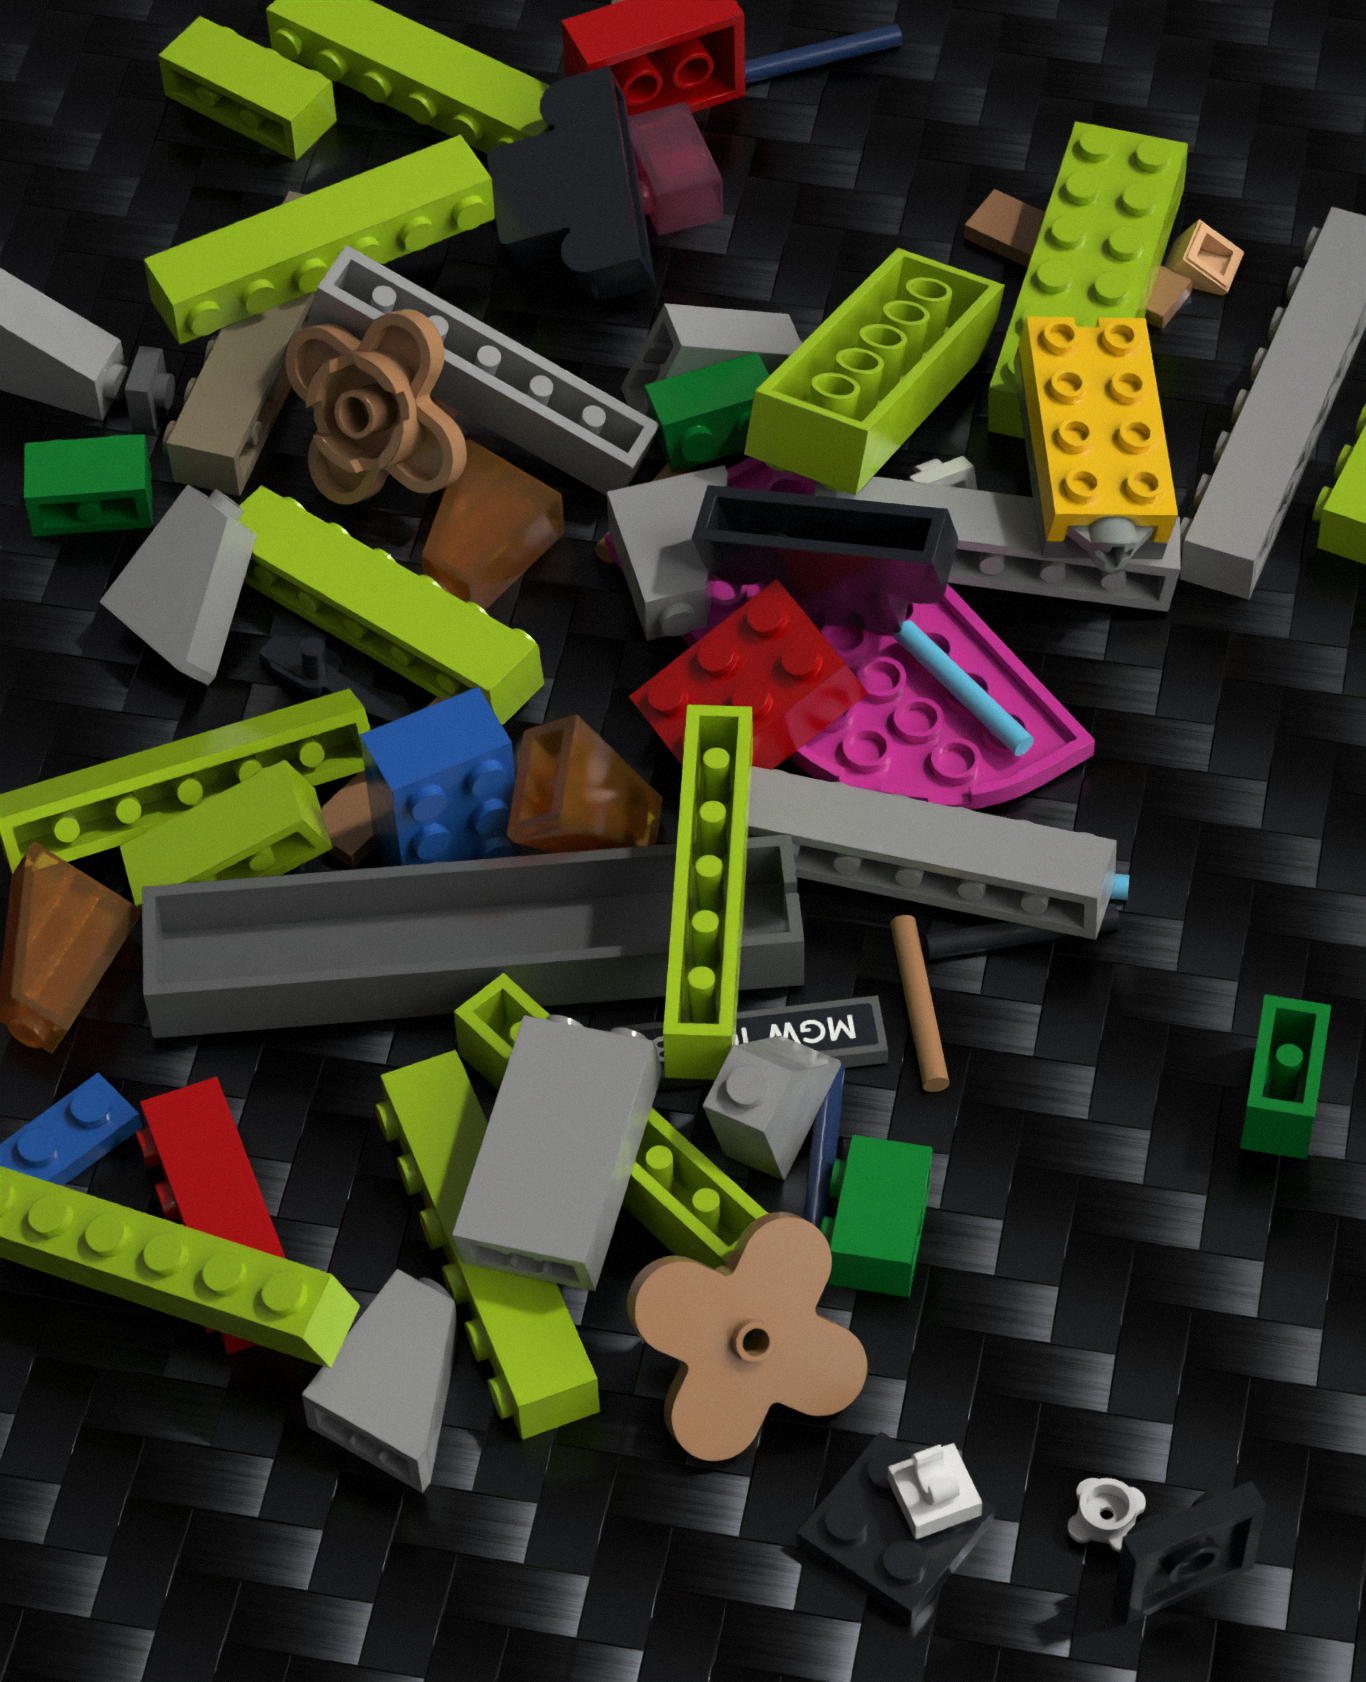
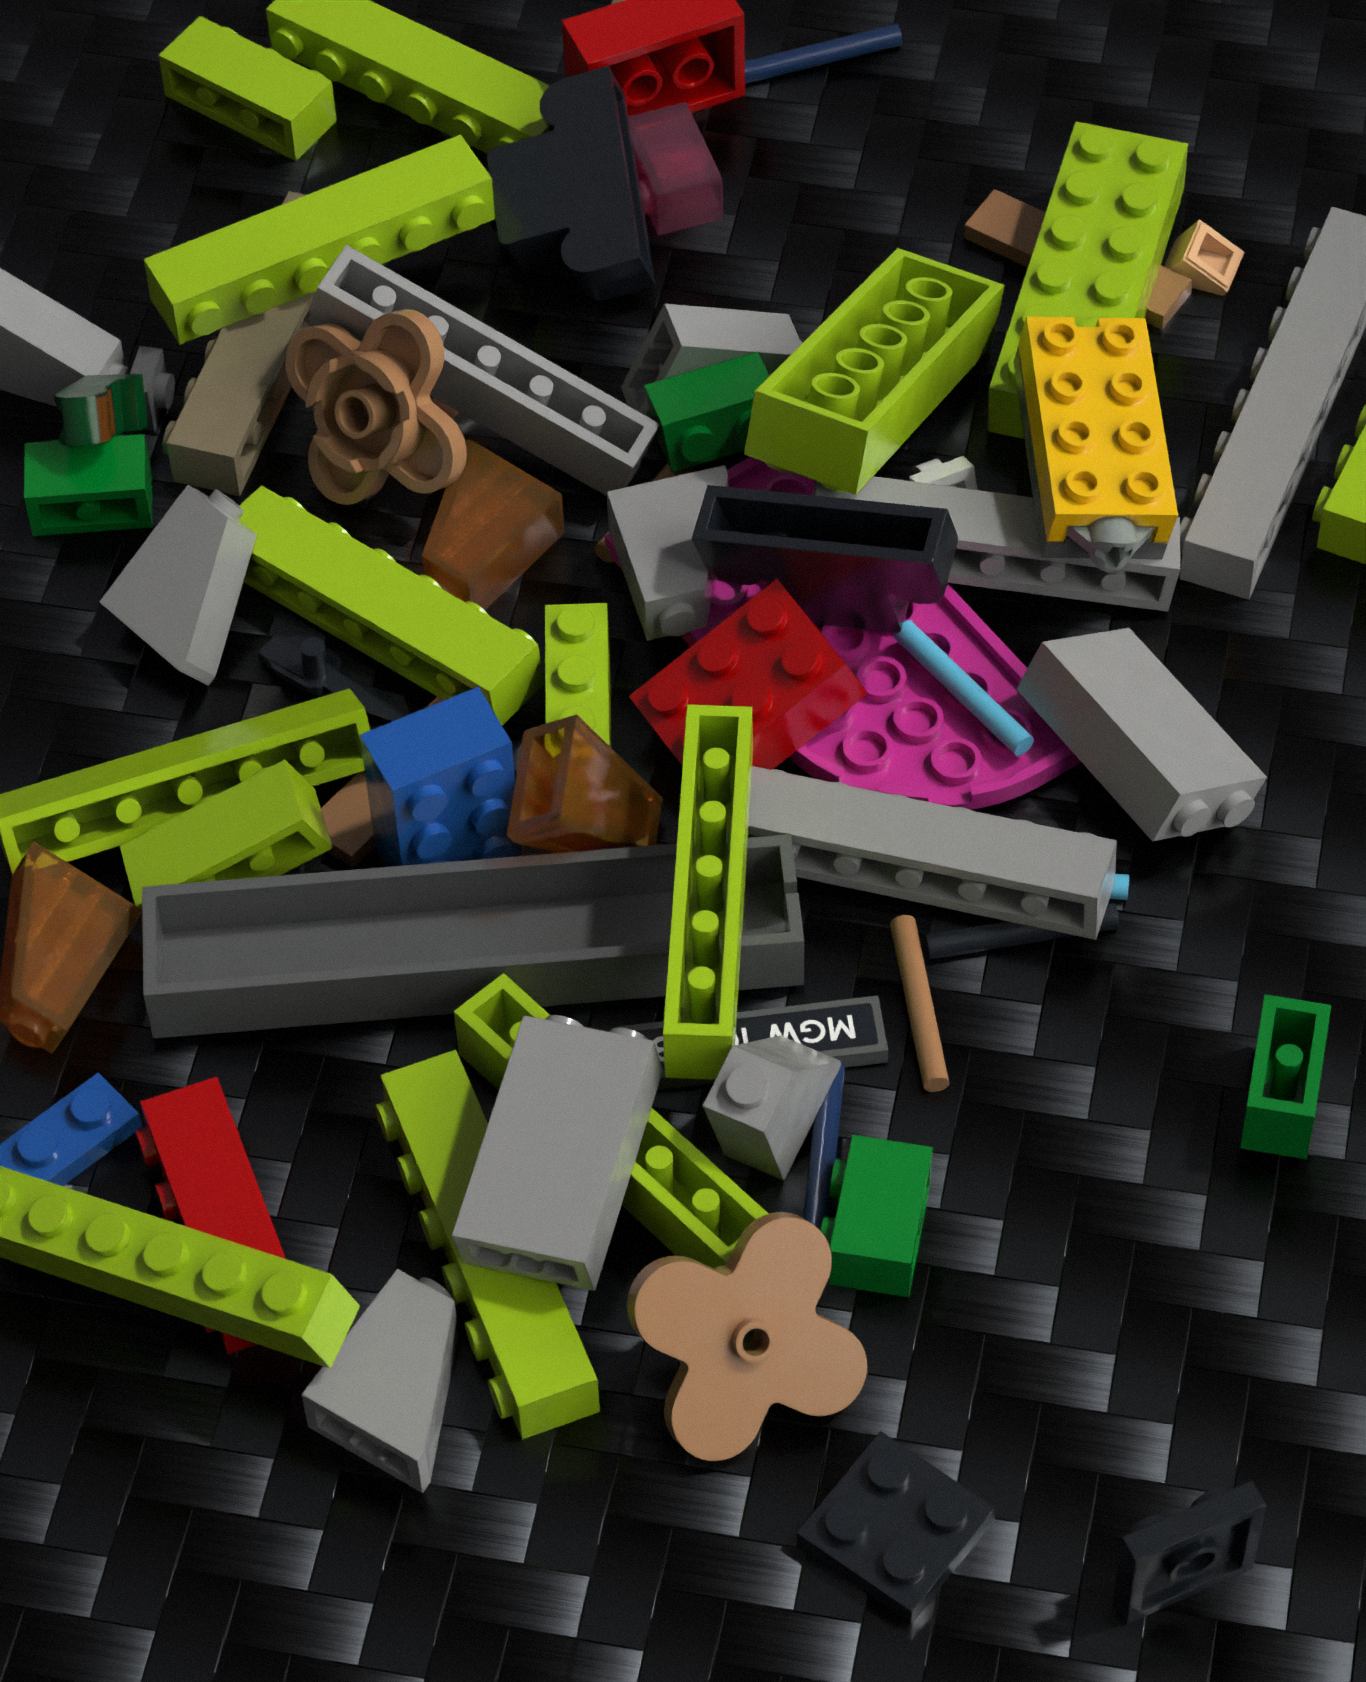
white tile [888,1443,982,1539] -> none
white plate [1068,1478,1146,1552] -> none
none -> dark green leg [54,374,148,446]
none -> lime brick [545,603,612,799]
none -> light grey brick [1016,628,1267,842]

